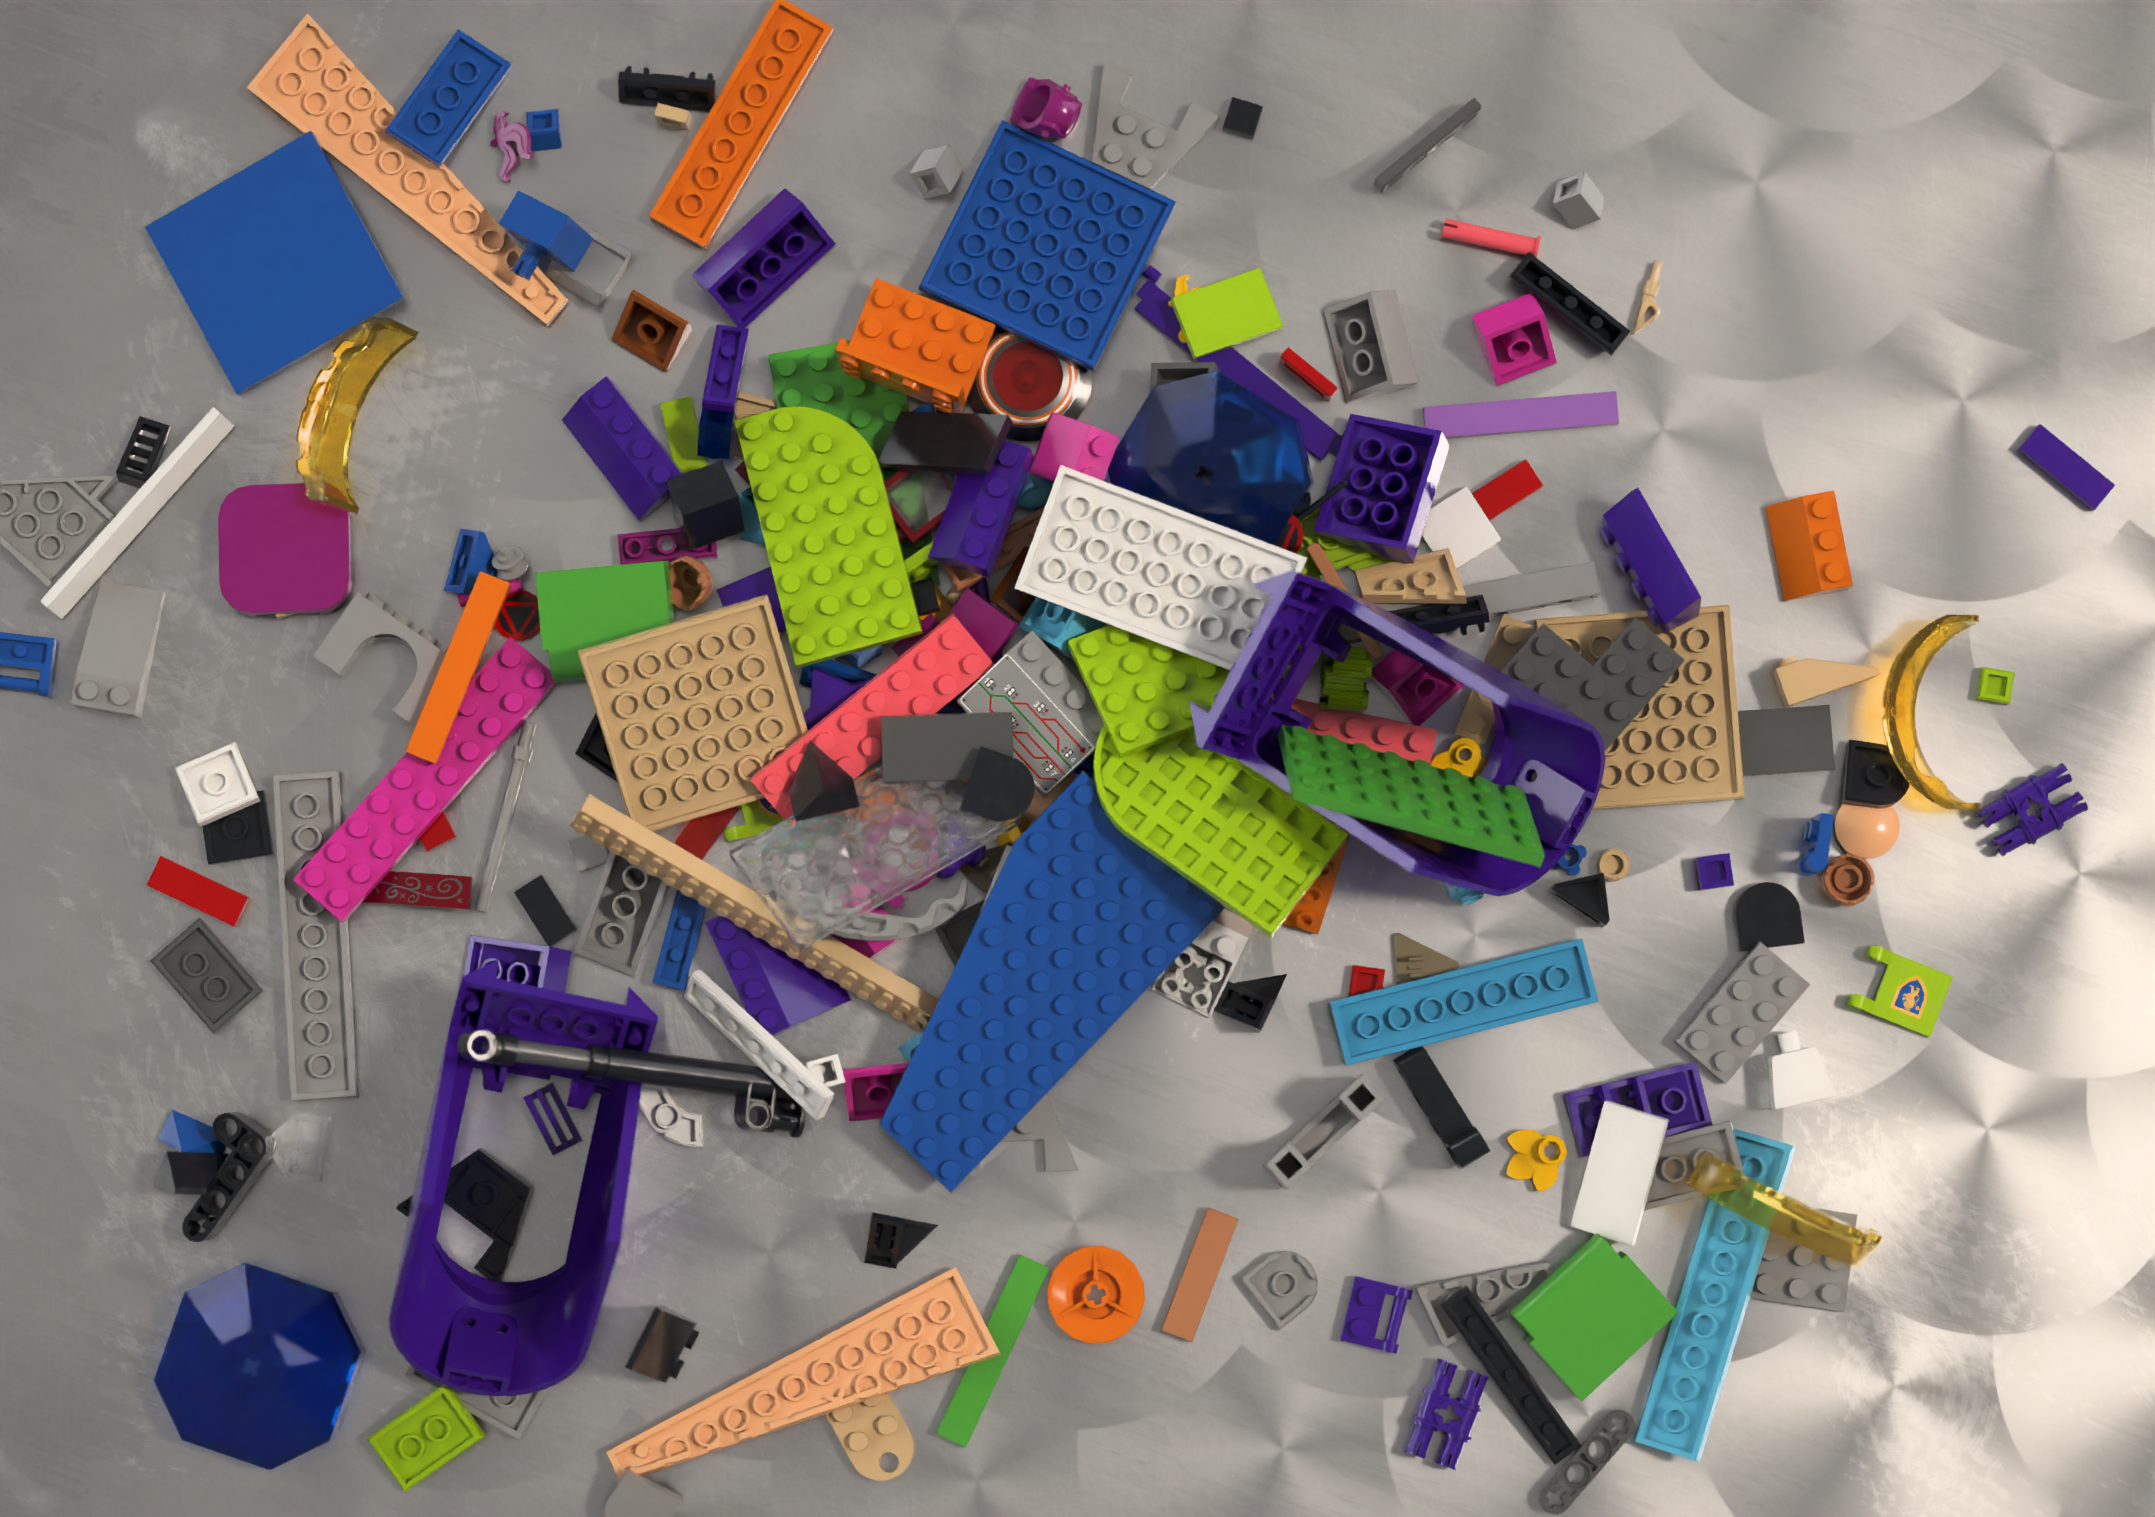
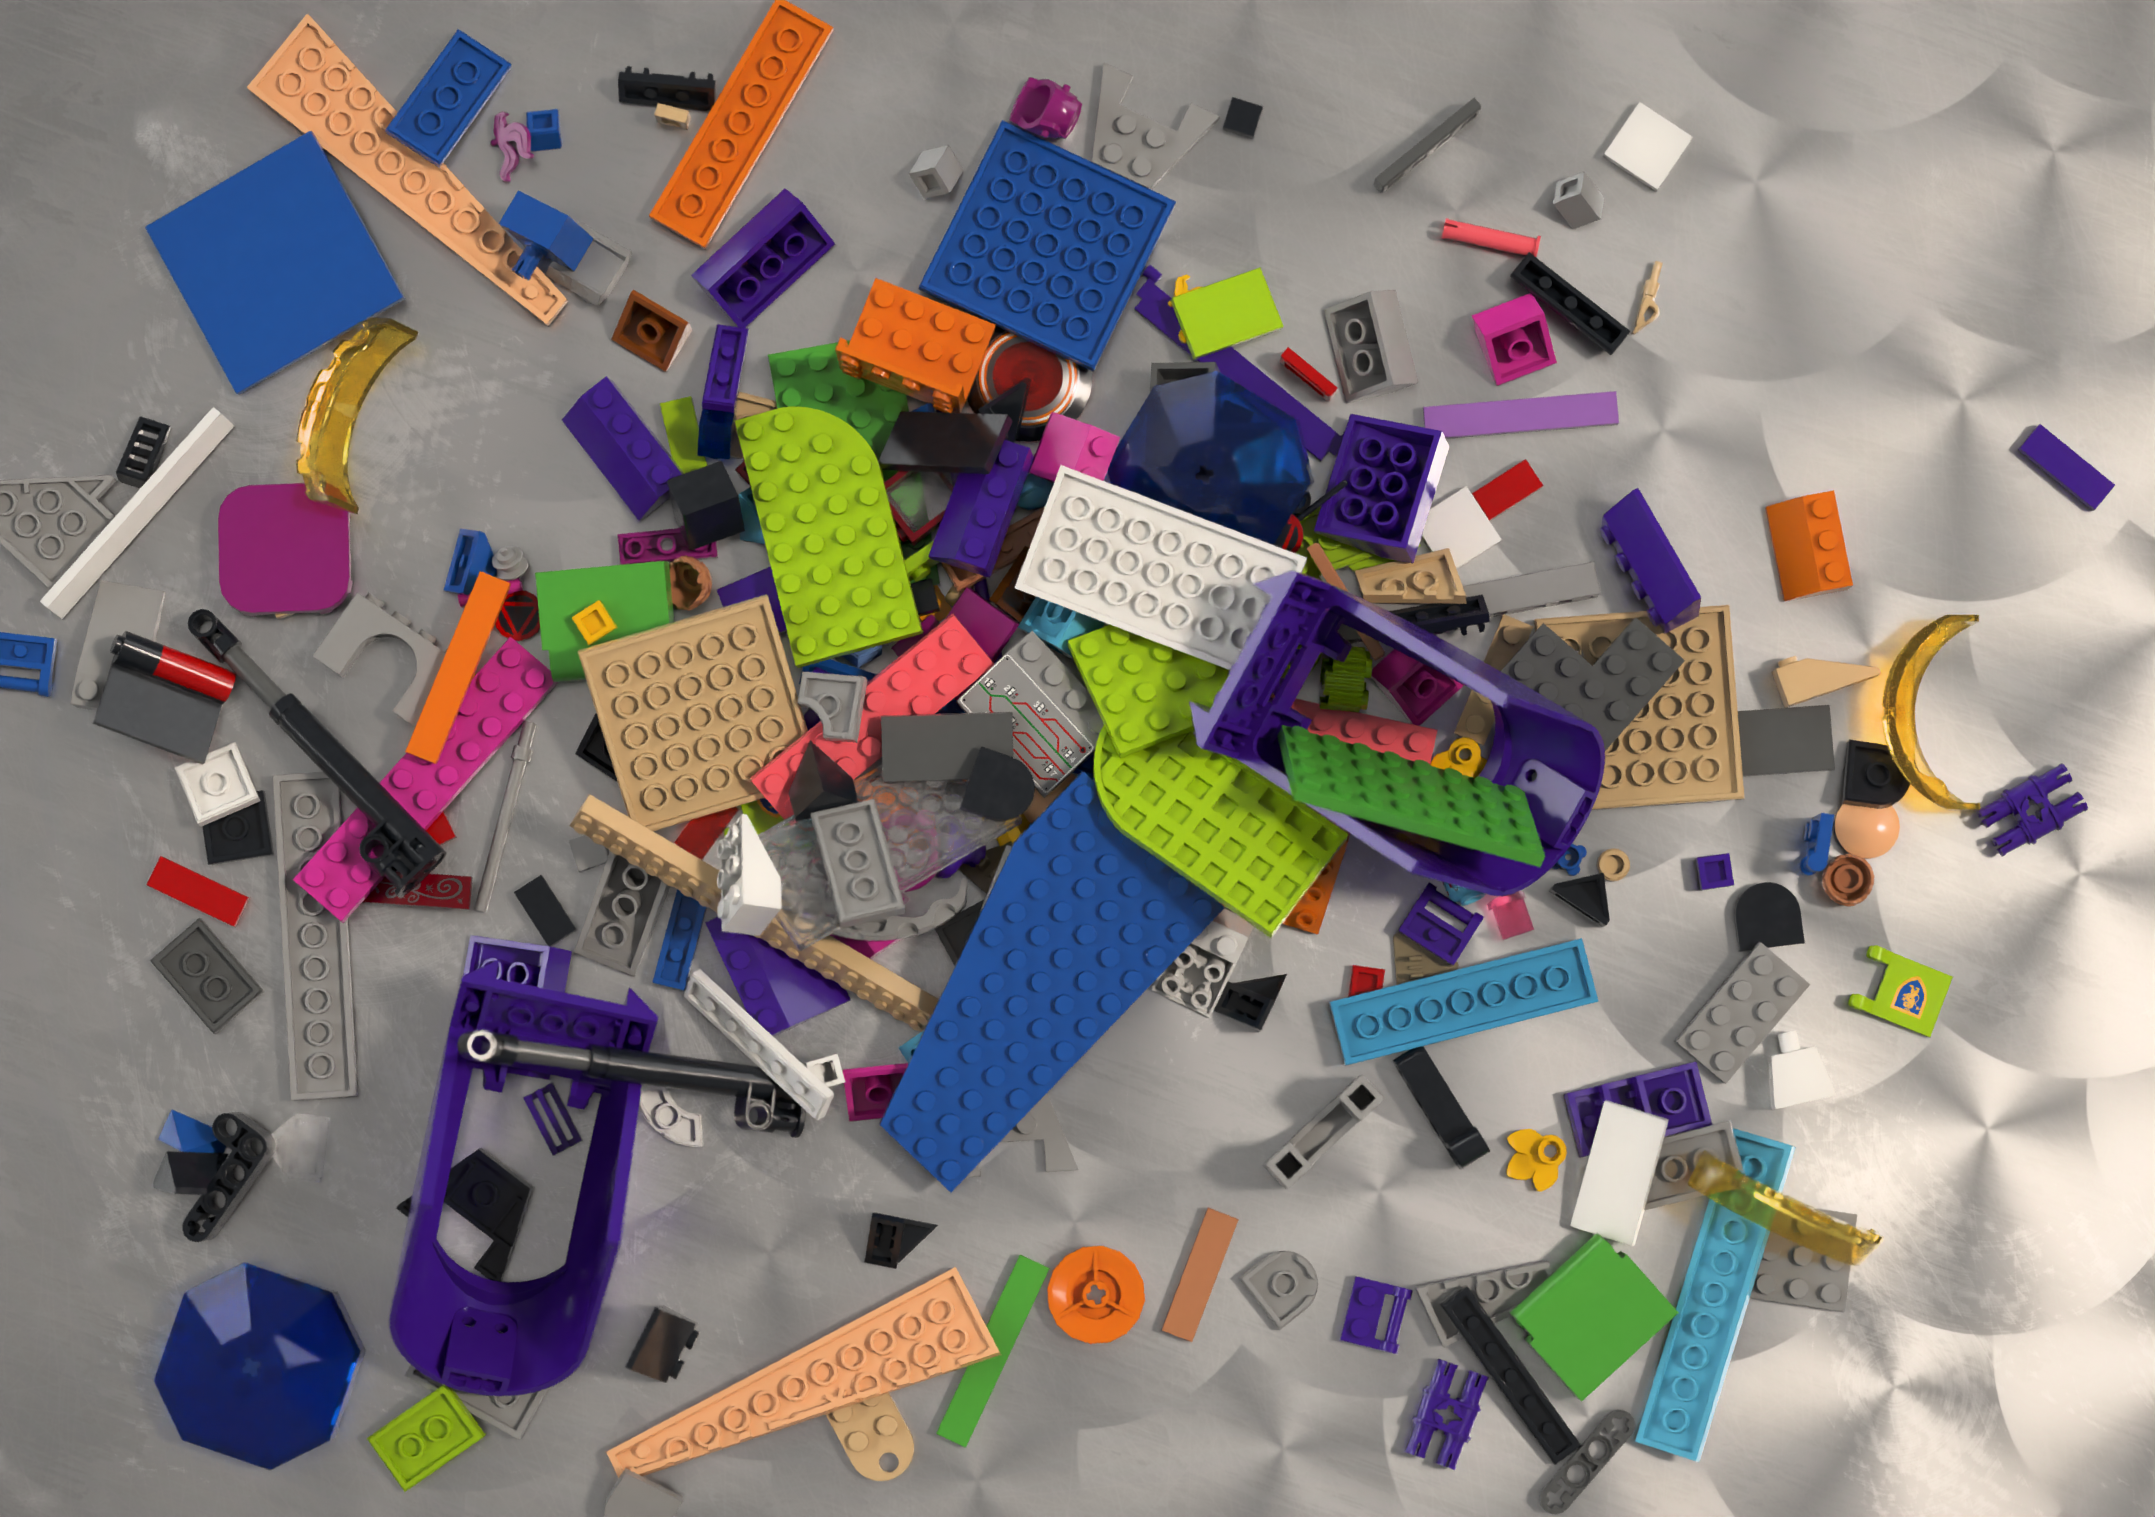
lime tile [1976,667,2015,705] -> none
none -> black door [93,631,236,765]
none -> black piece [188,609,446,898]
none -> yellow tile [571,600,618,645]
none -> white slope [717,814,781,936]
none -> light grey tile [797,672,868,743]
none -> light grey tile [810,799,906,928]
none -> black slope [978,378,1032,443]
none -> dark purple plate [1398,882,1484,966]
none -> clear pink tile [1487,891,1534,940]
none -> white tile [1603,102,1693,192]

